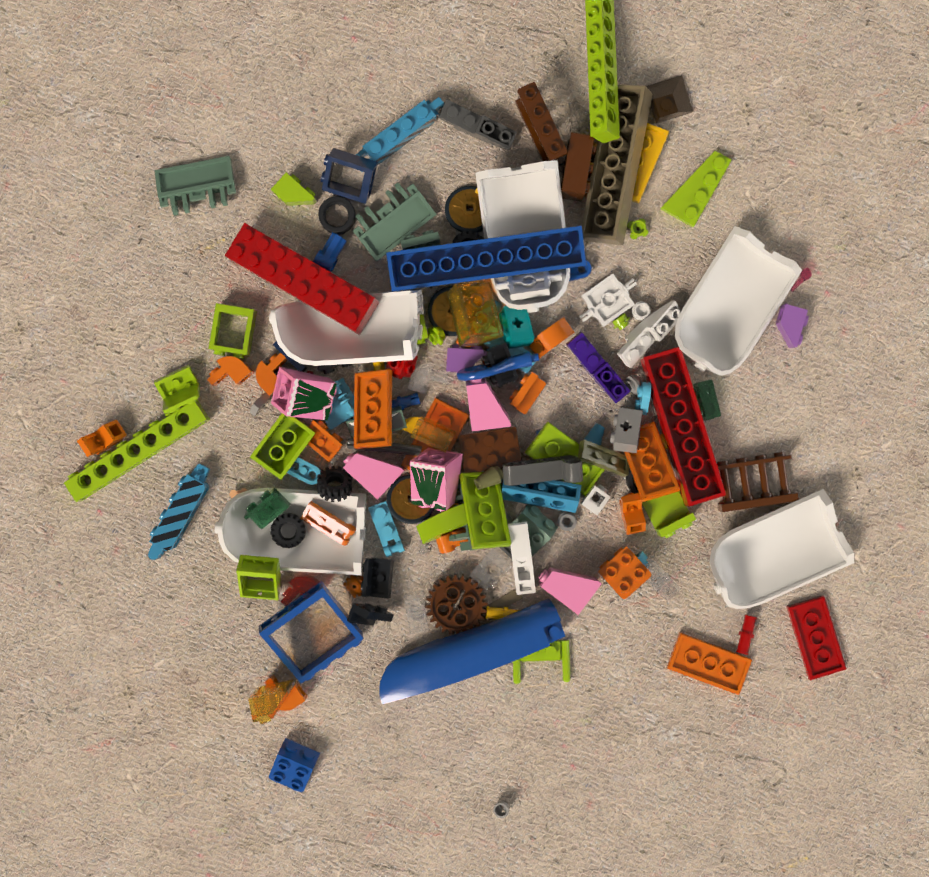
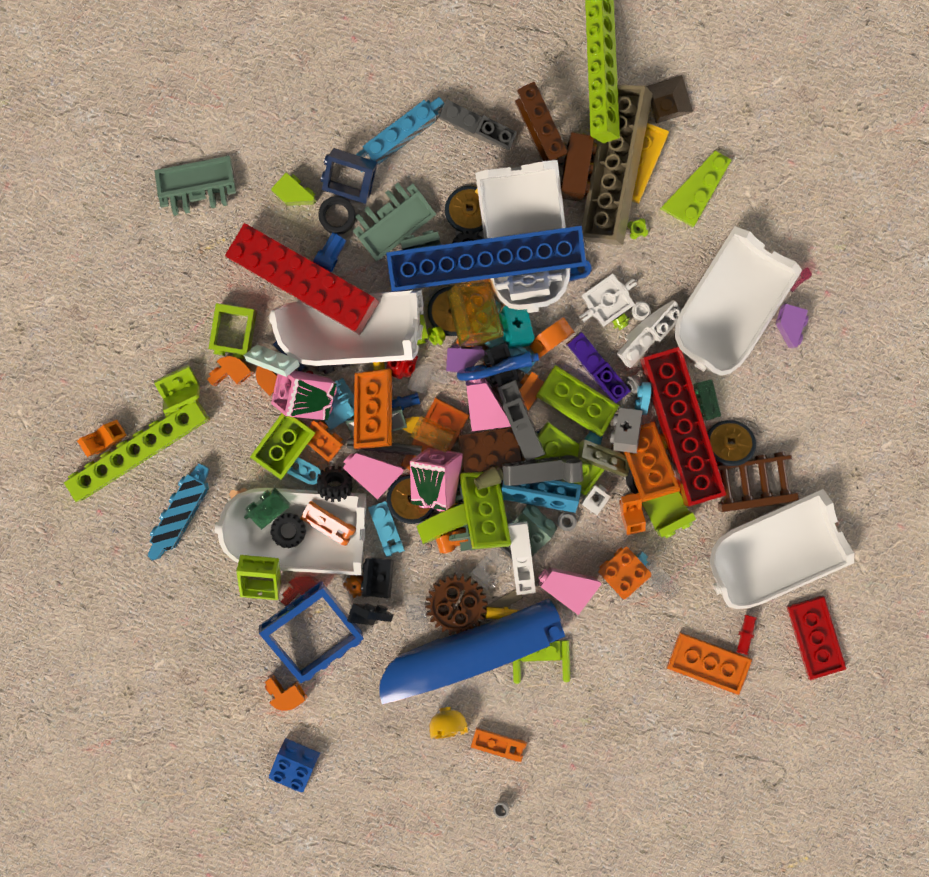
clear yellow slope [248,679,297,724] -> none
light grey tile [250,393,271,417] -> none
none -> light aqua plate [244,344,300,377]
none -> yellow cylinder [429,707,469,739]
none -> orange plate [471,727,527,762]
none -> dark grey slope [497,381,545,461]
none -> lime tile [536,365,620,437]
none -> pearl gold wheel [707,420,756,466]

